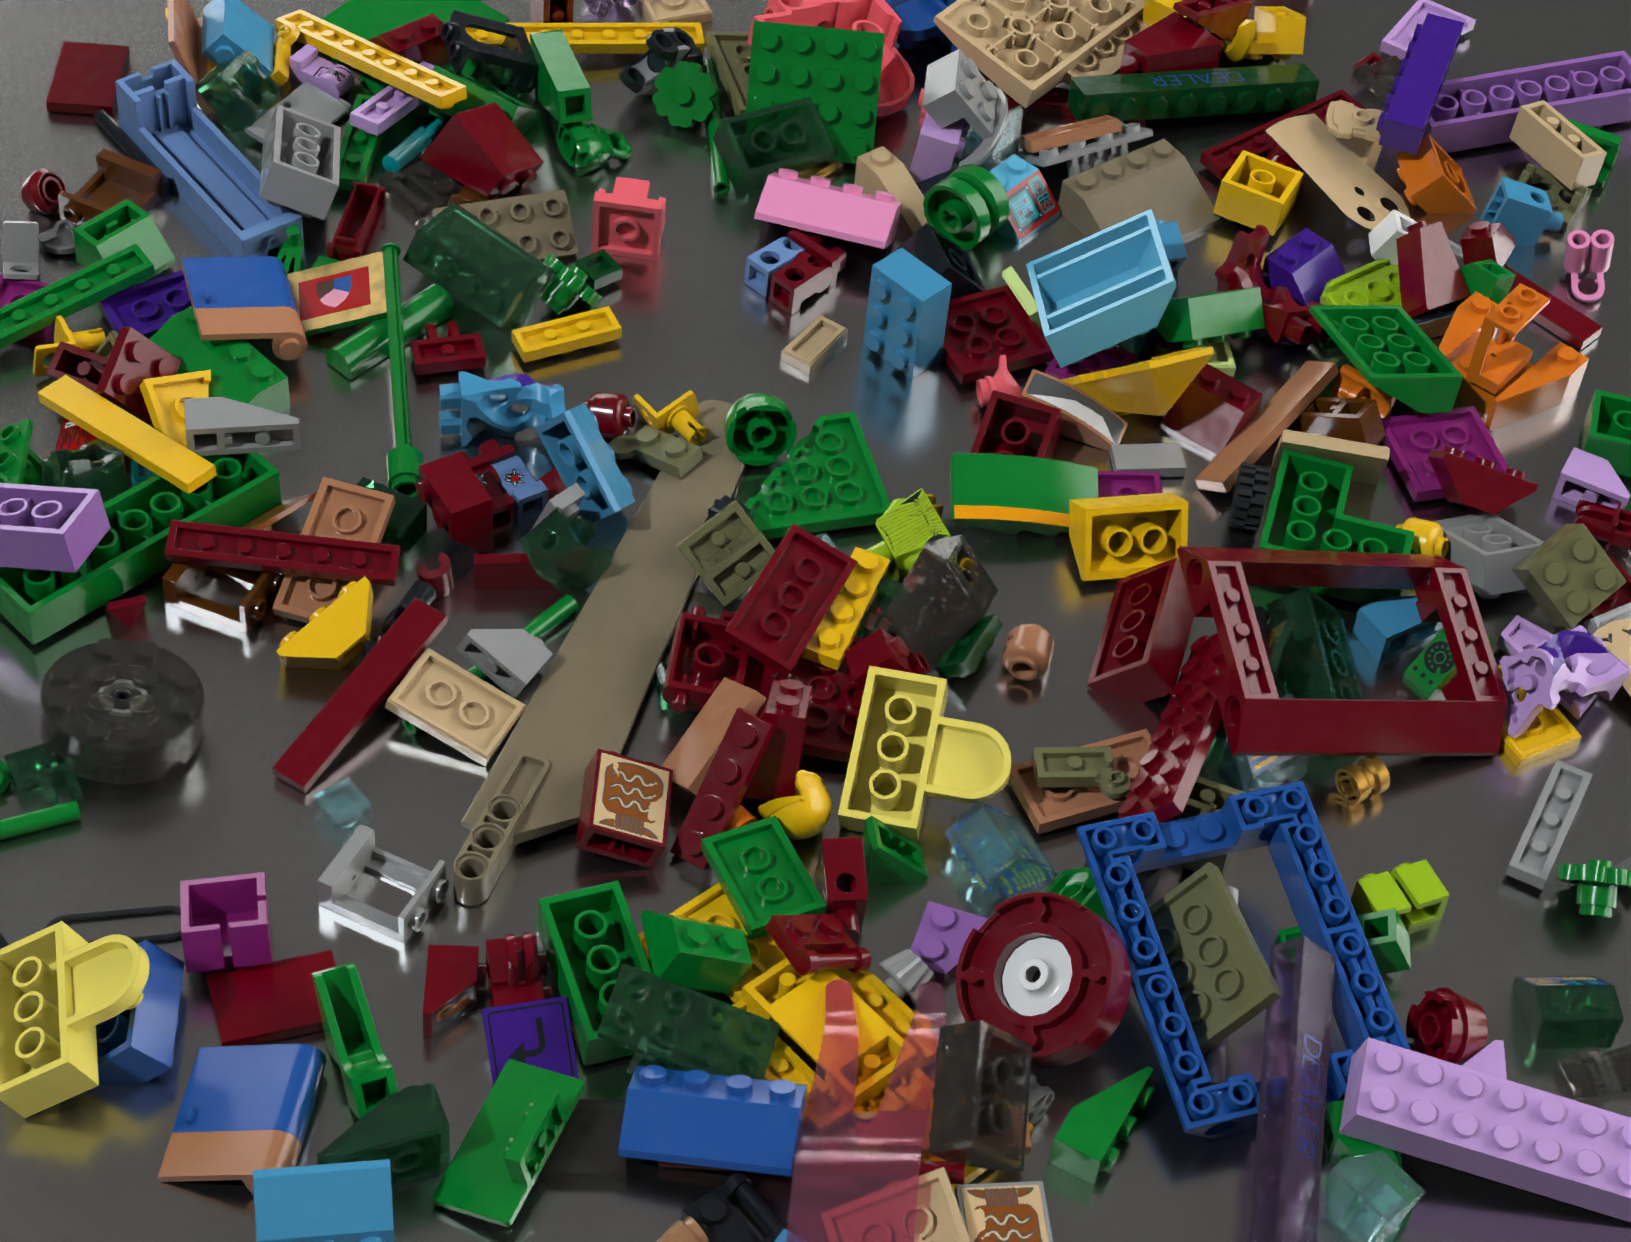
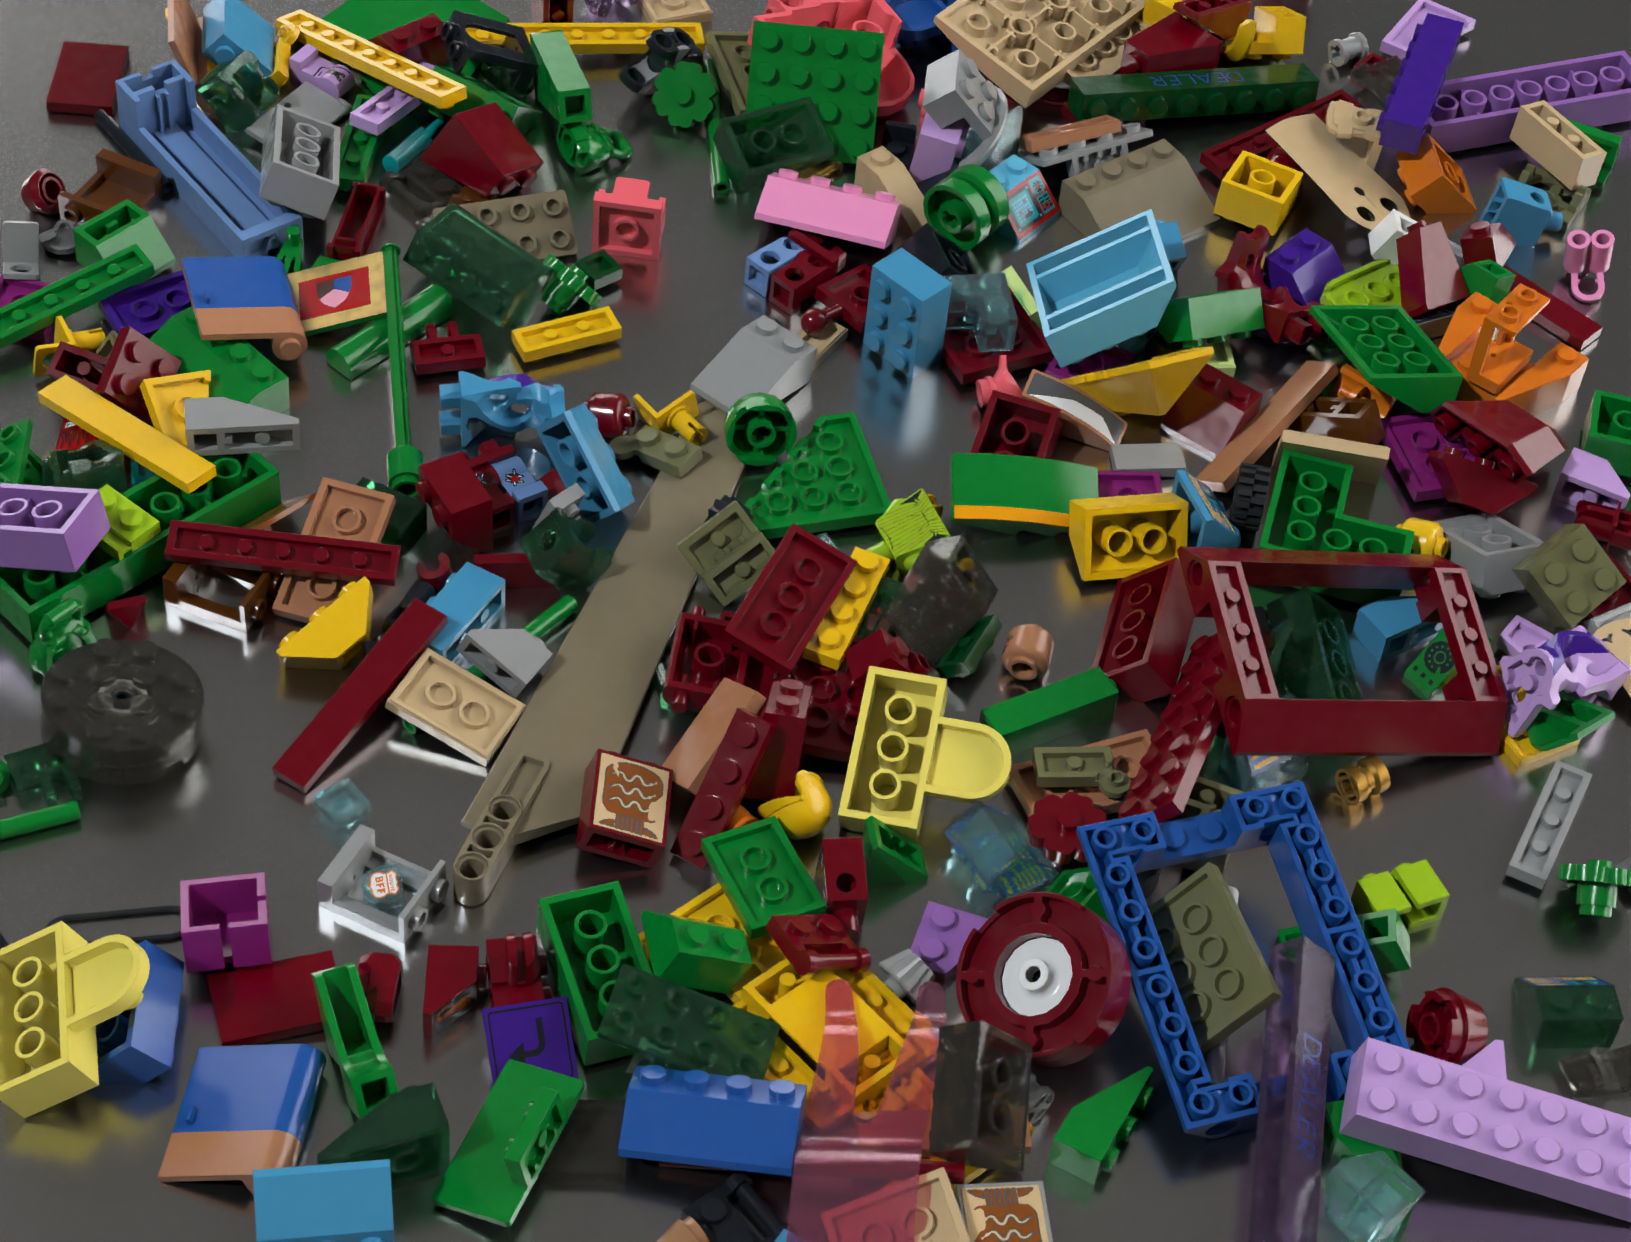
none -> green piece [28,598,100,680]
none -> lime plate [98,484,161,561]
none -> dark red rock [358,952,403,1022]
none -> tile [361,862,406,909]
none -> dark azure brick [415,562,506,663]
none -> light grey slope [690,315,817,413]
none -> dark red plate [800,263,872,336]
none -> black bracket [880,120,917,172]
none -> clear light blue brick [942,273,1018,352]
none -> green brick [979,666,1119,756]
none -> dark red plant [1026,792,1107,866]
none -> dark azure slope [1172,469,1241,548]
none -> light grey bush [1327,32,1369,67]
none -> dark red brick [1430,400,1568,485]
none -> green slope [1527,692,1615,751]

